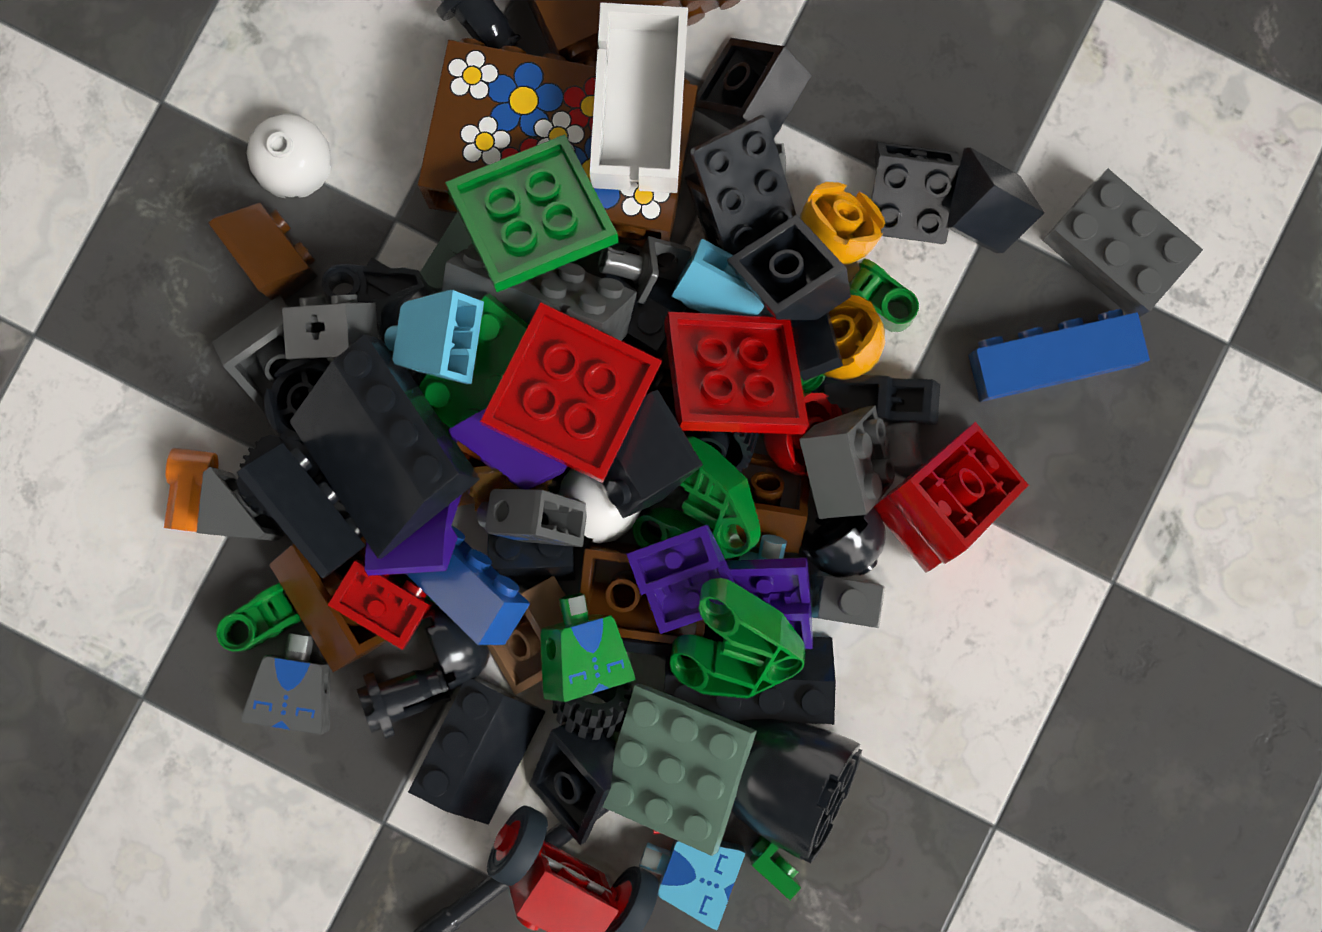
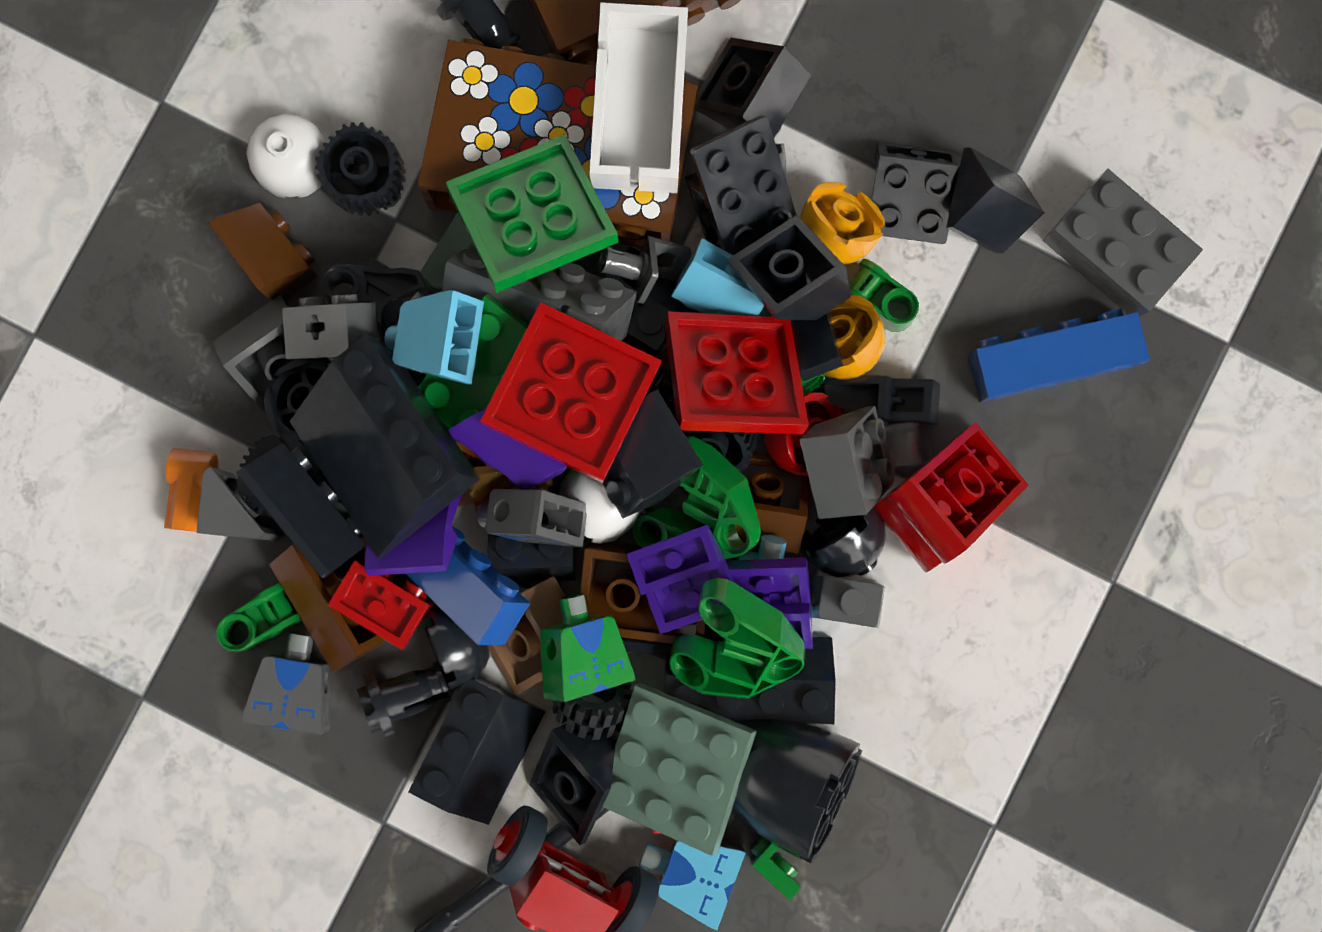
none -> black brick [315,122,406,216]

